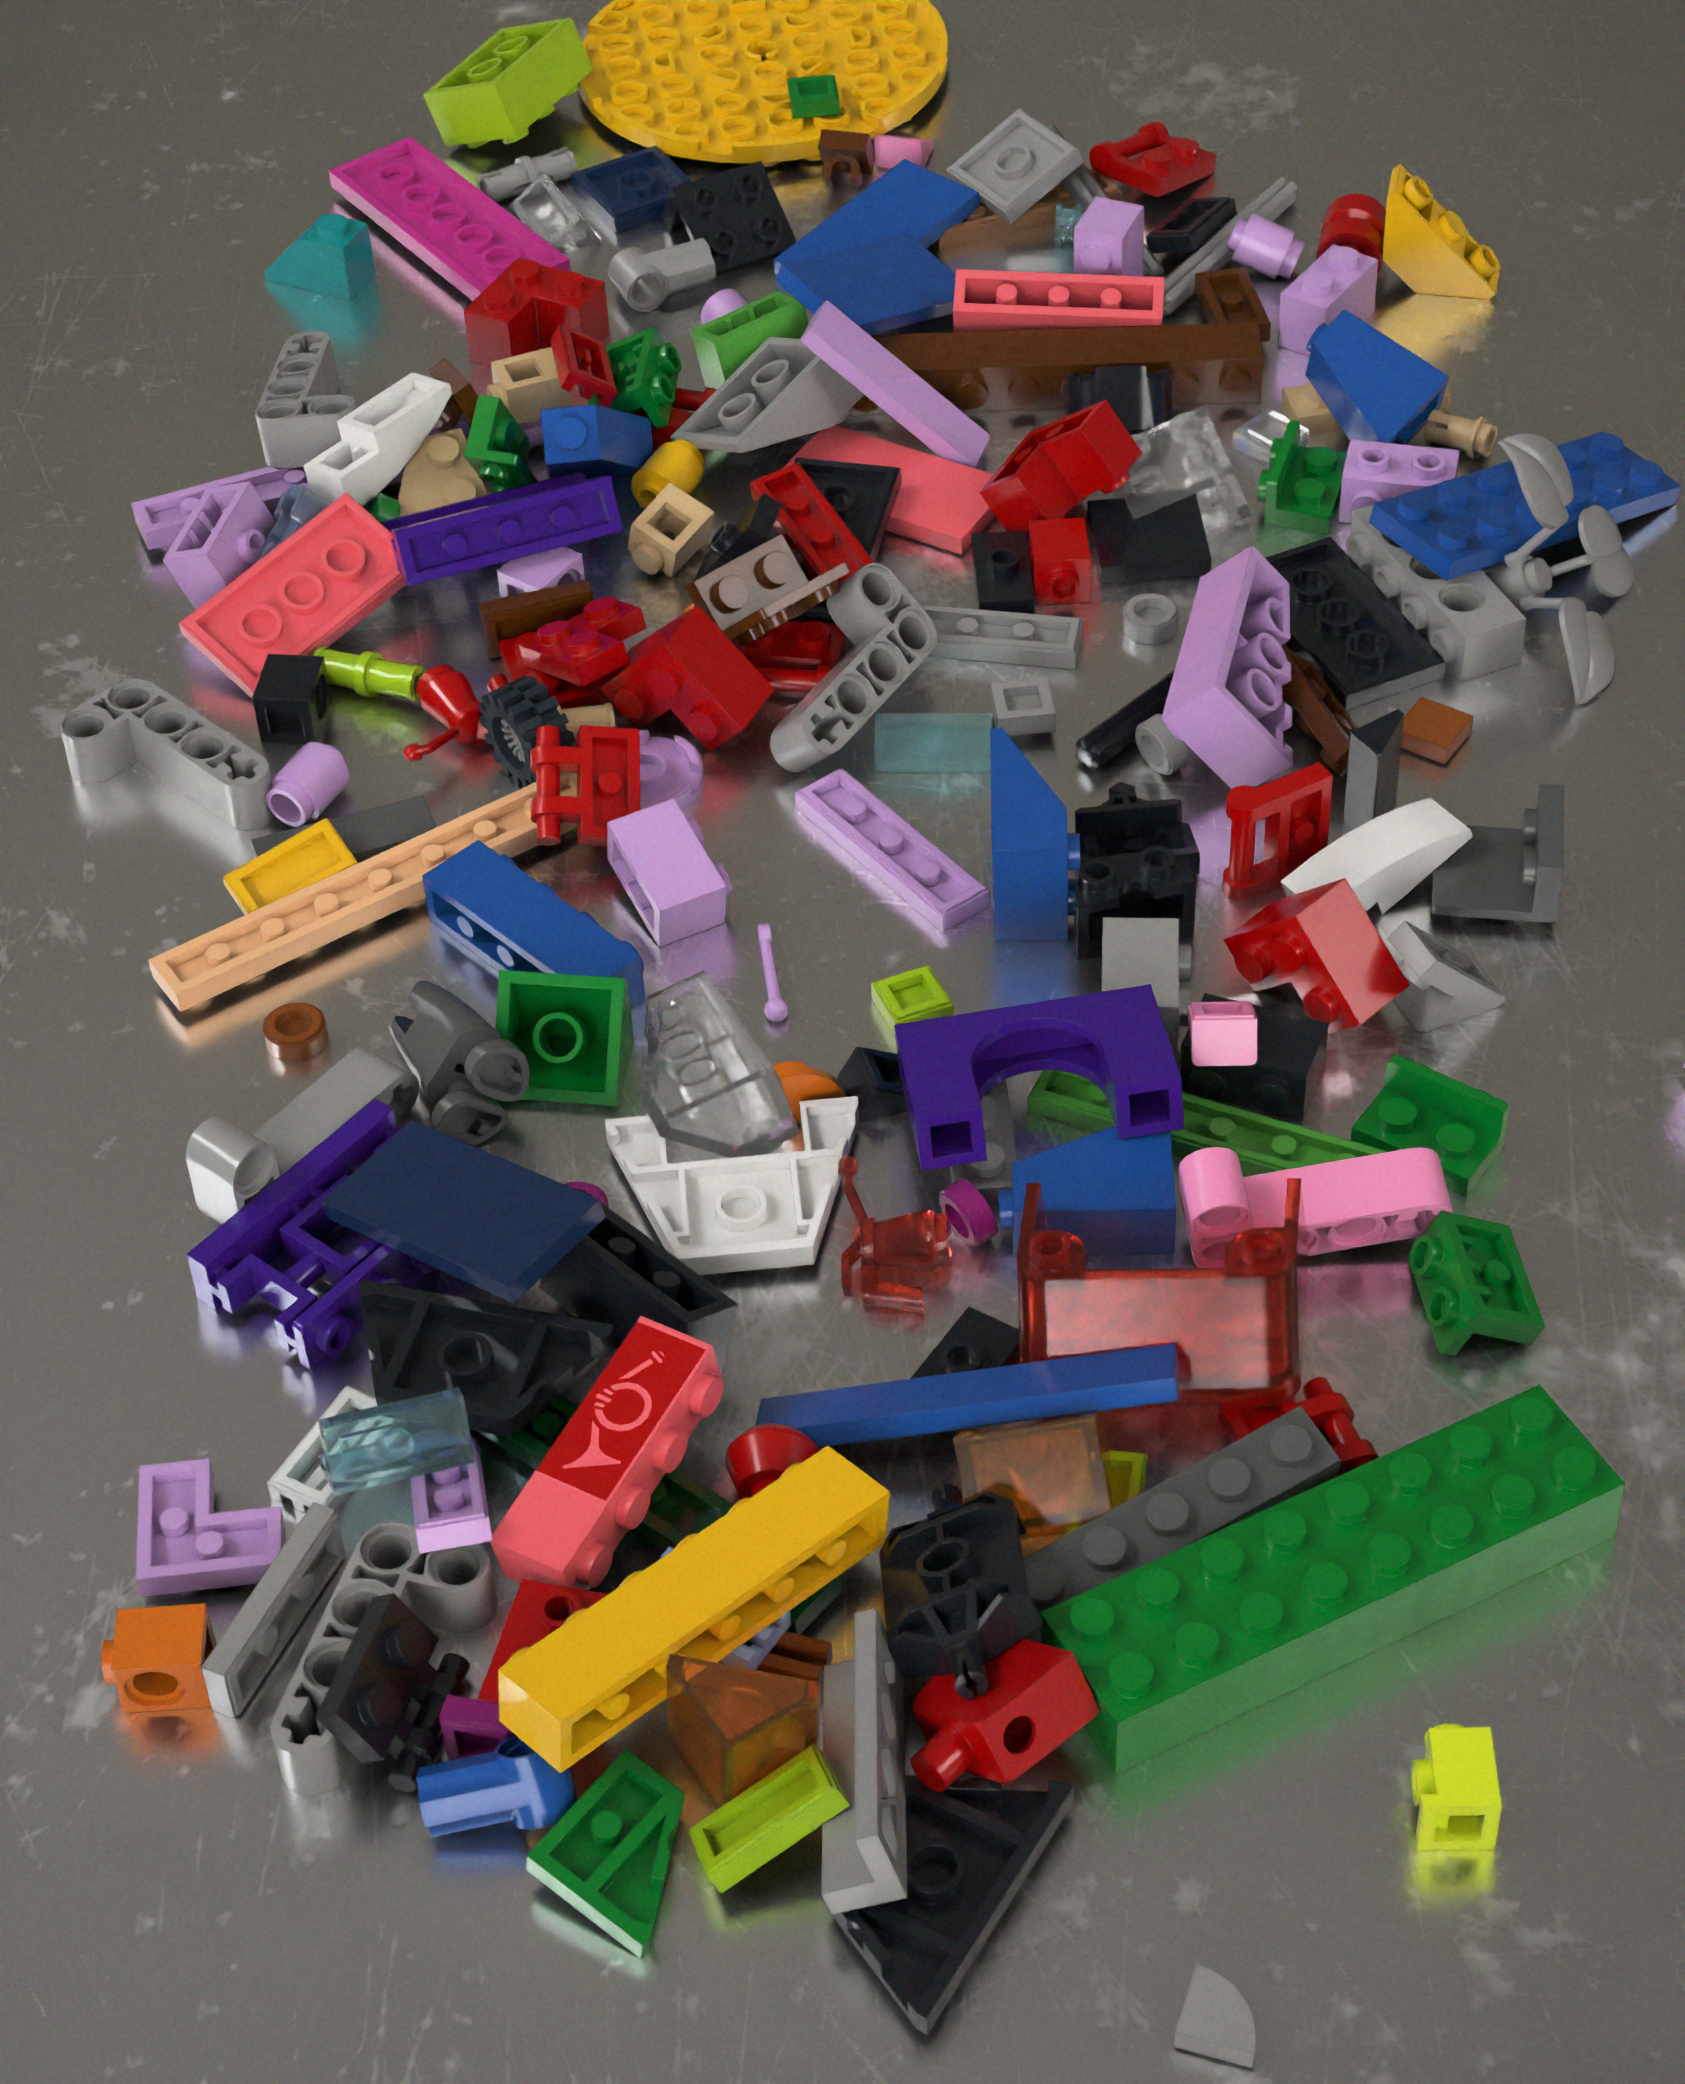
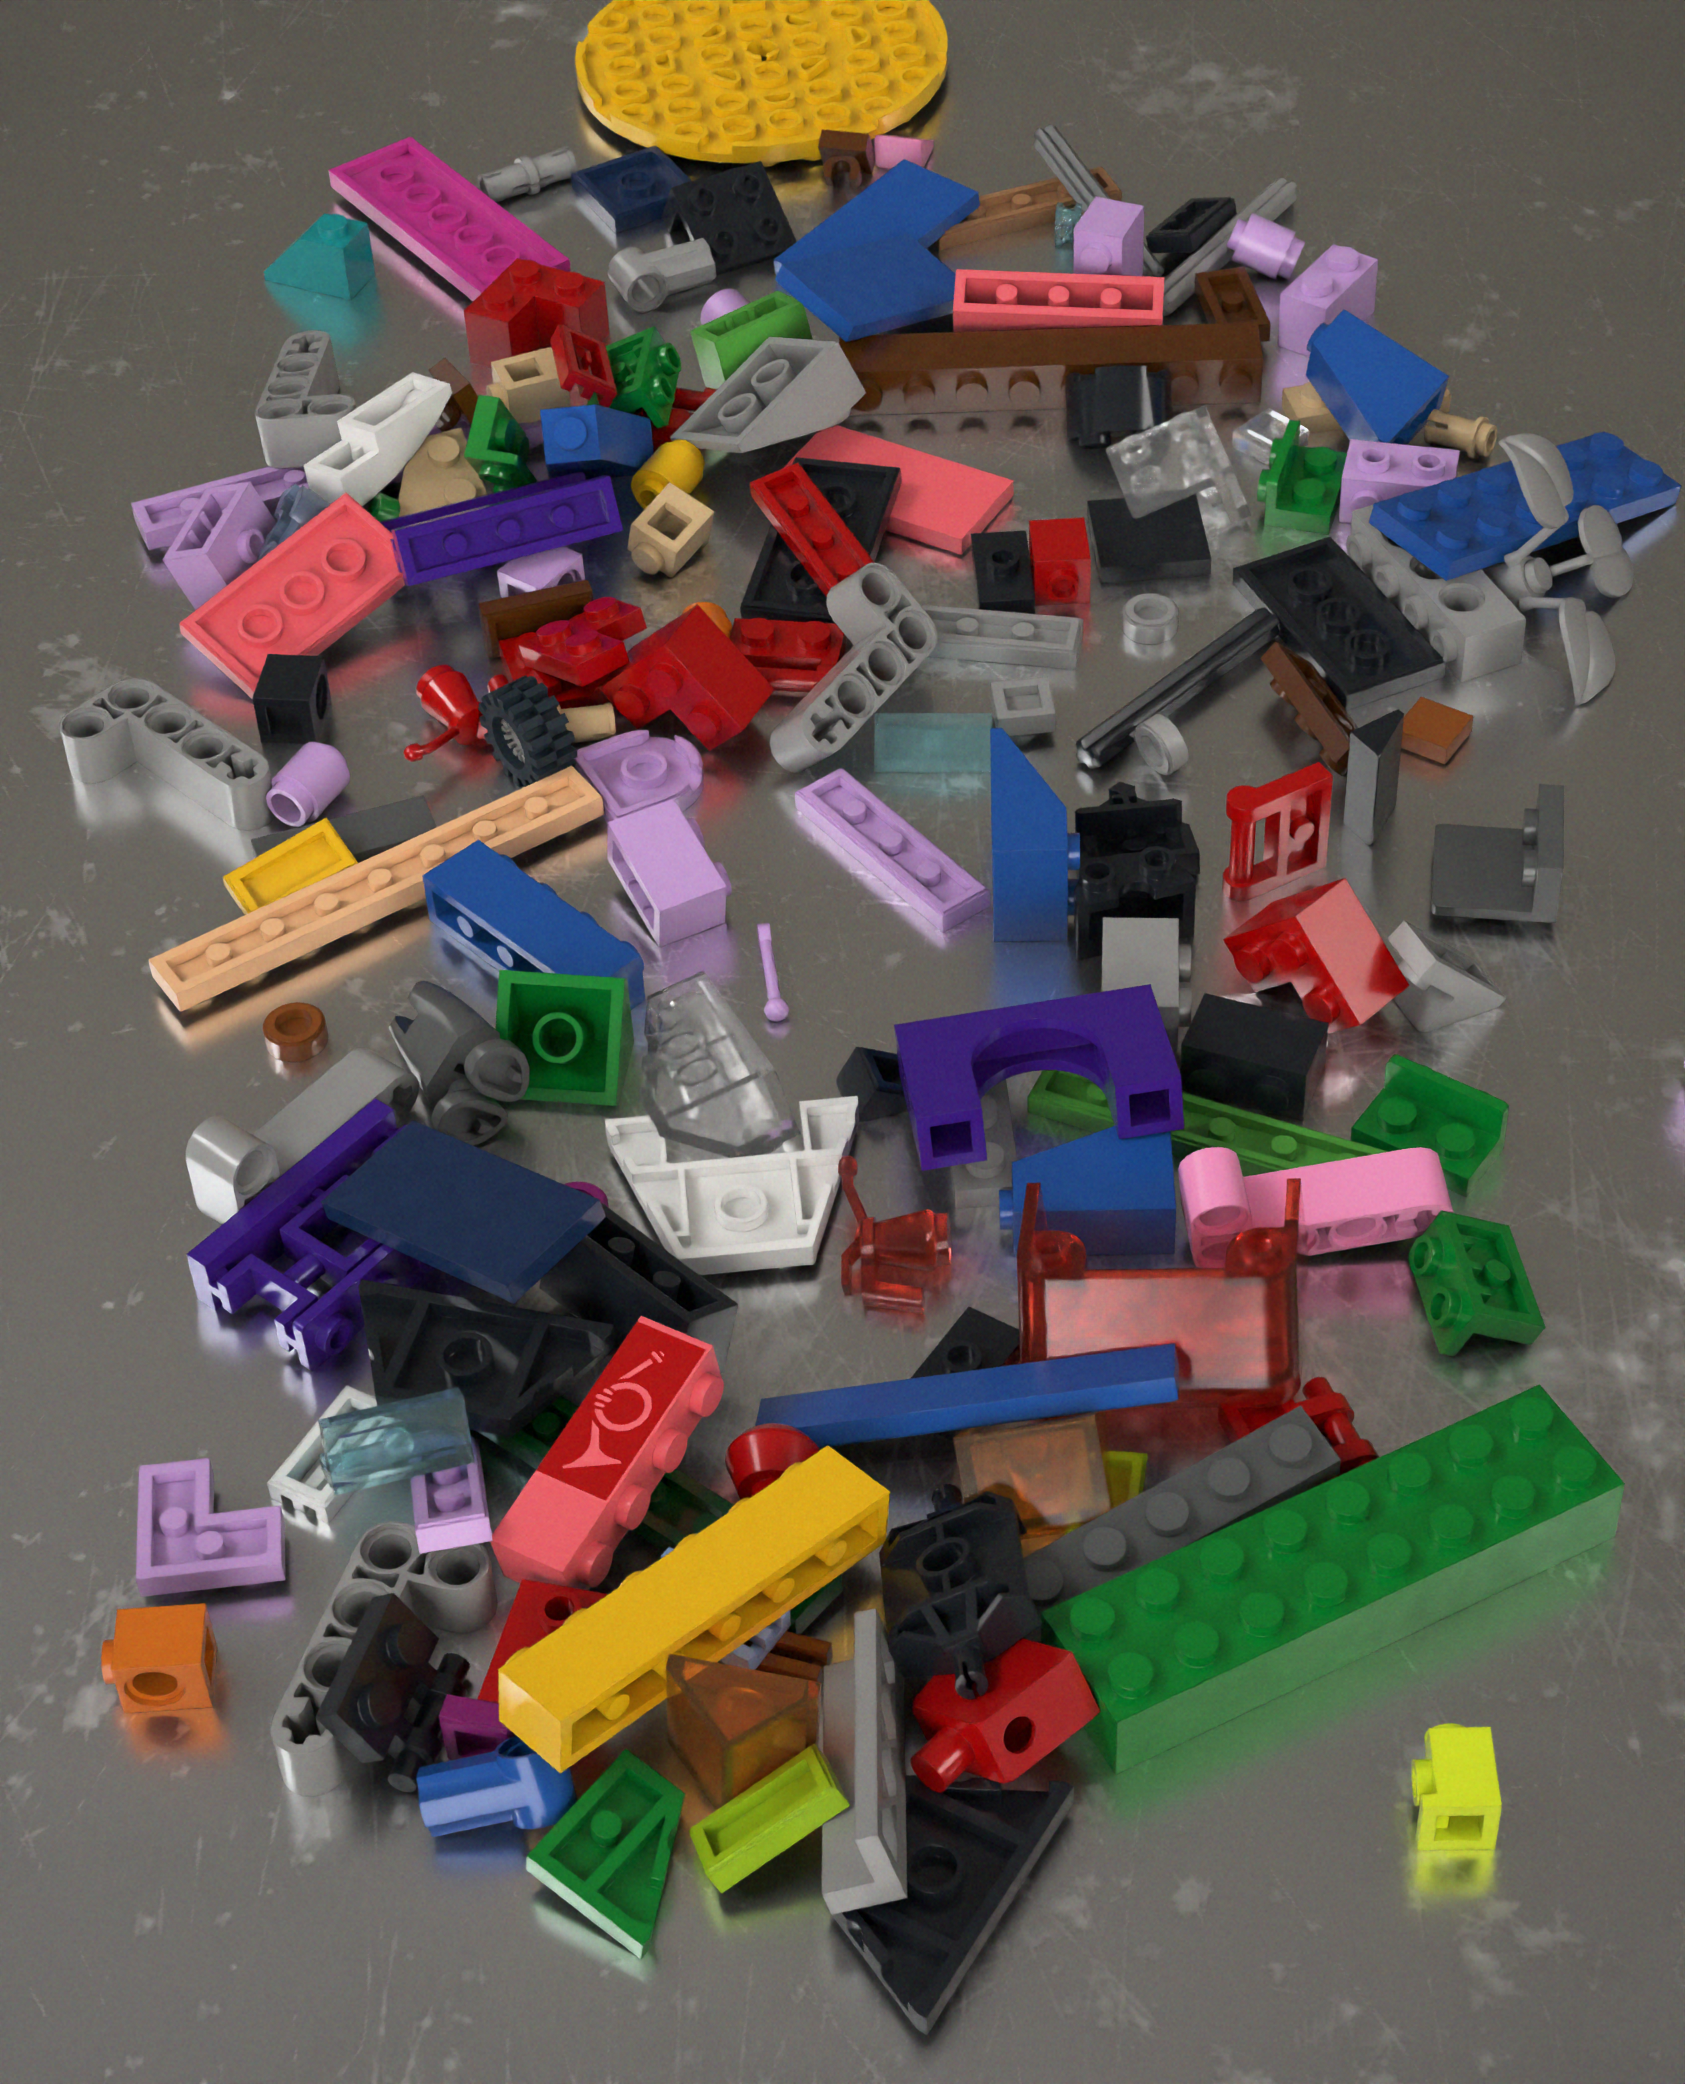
light grey tile [201,1502,346,1719] -> none
lime pin [313,647,427,702] -> none
lime brick [423,17,594,149] -> none
clear slope [509,173,602,254] -> none
red plate [530,725,641,847] -> none
bracket [685,534,851,647] -> none
black plate [693,493,782,582] -> none
orange tile [773,1061,846,1126] -> none
green tile [787,74,840,119] -> none
lavender tile [800,300,991,468] -> none
lime tile [871,965,954,1036] -> none
magenta tile [939,1178,998,1248] -> none
light grey tile [946,108,1084,224] -> none
red brick [979,400,1142,540] -> none
red plate [1089,121,1217,197] -> none
lavender wedge [1161,545,1293,789] -> none
light grey tile [1174,1964,1256,2068] -> none
bright pink slope [1188,1001,1257,1066] -> none
white slope [1281,797,1473,915] -> none
red wheel [1316,194,1386,275] -> none
yellow slope [1382,164,1500,300] -> none

